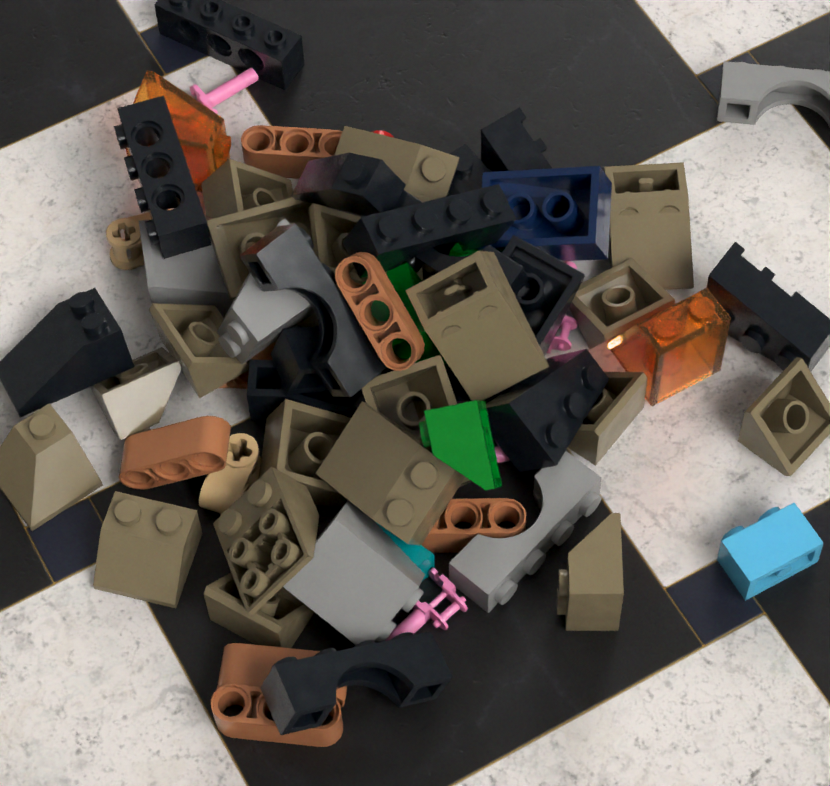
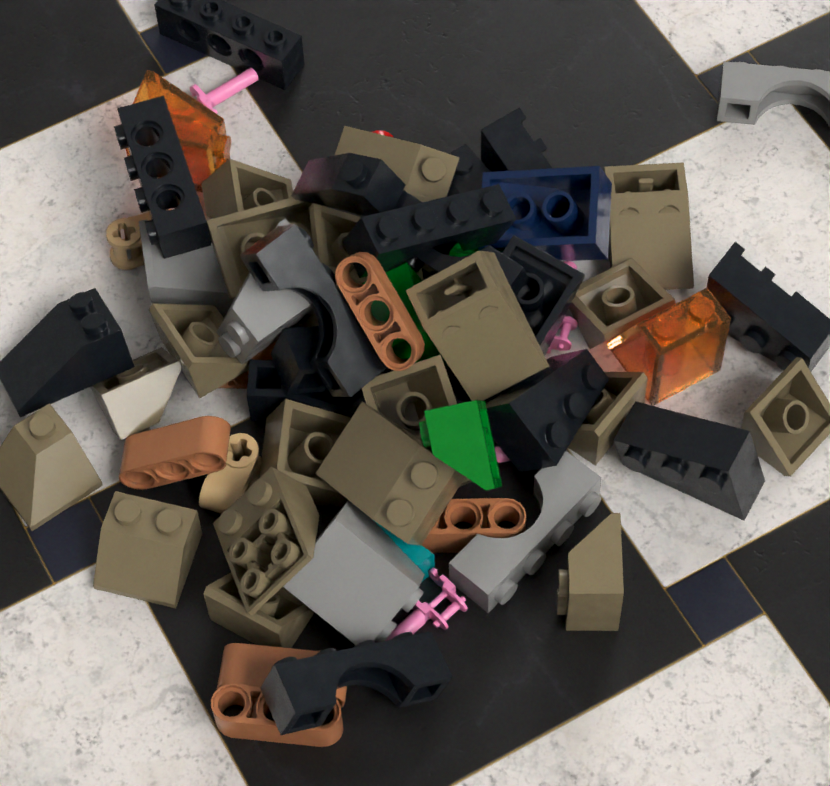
nougat beam [241,125,343,179] -> none
medium azure brick [717,503,824,601] -> none
none -> black wedge [613,401,765,521]

